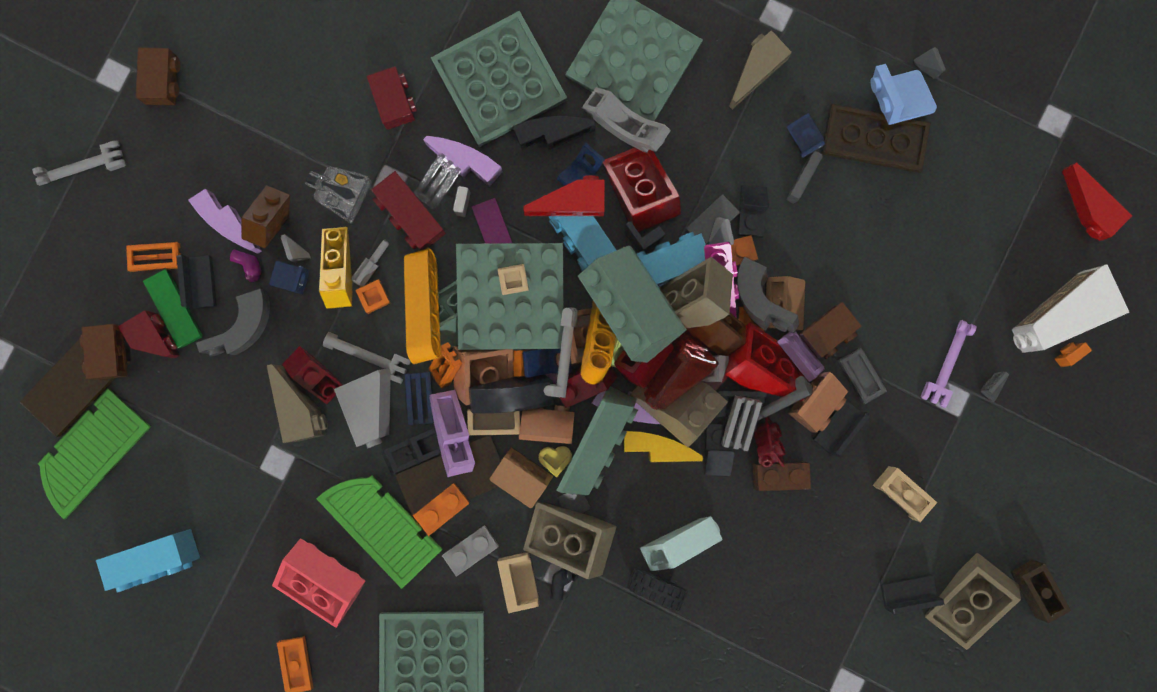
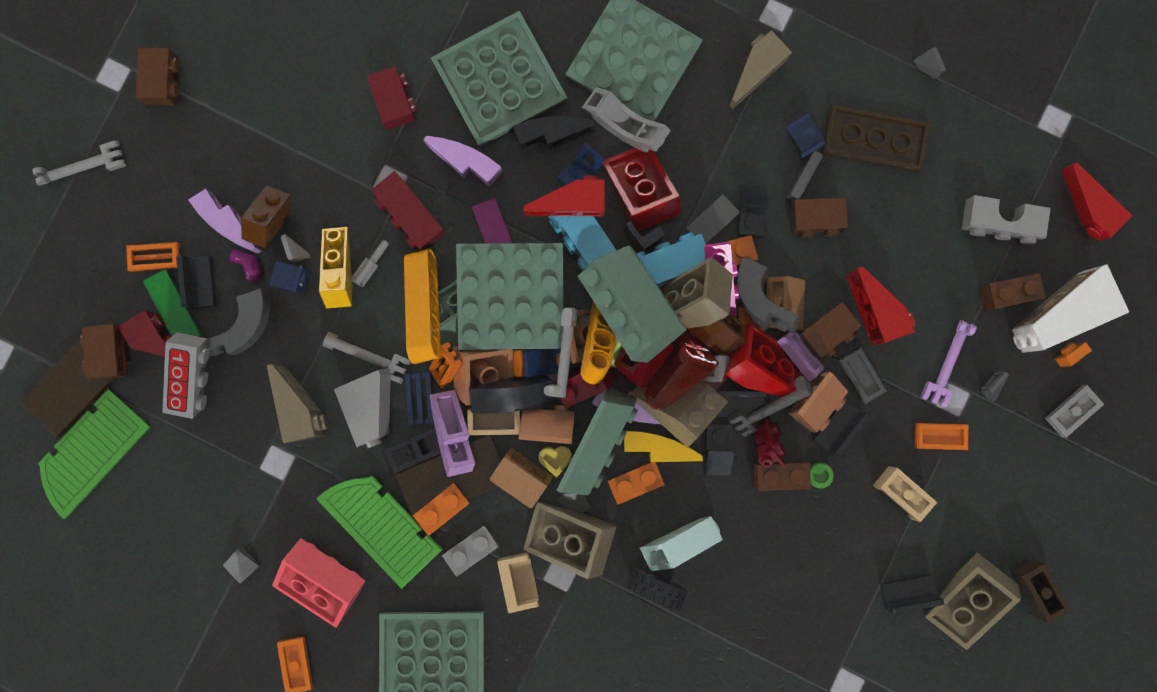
medium azure brick [96,529,200,593] -> none
dark red slope [282,346,343,404] -> none
clear torso [305,166,372,224] -> none
orange plate [356,279,391,314] -> none
clear tile [414,153,461,209] -> none
white tile [453,186,470,217] -> none
tan tile [498,264,529,295] -> none
black arm [550,568,579,600] -> none
light grey slope [709,217,734,245] -> none
light grey tile [721,395,762,451] -> none
light blue bracket [870,64,937,125] -> none
none -> light grey brick [162,333,210,419]
none -> dark grey slope [223,547,260,584]
none -> orange plate [607,462,665,505]
none -> reddish brown brick [790,197,848,238]
none -> bright green tile [810,462,834,488]
none -> red slope [845,267,915,346]
none -> orange tile [914,423,969,450]
none -> light grey arch [961,195,1051,245]
none -> reddish brown brick [979,273,1046,311]
none -> light grey plate [1045,385,1104,438]

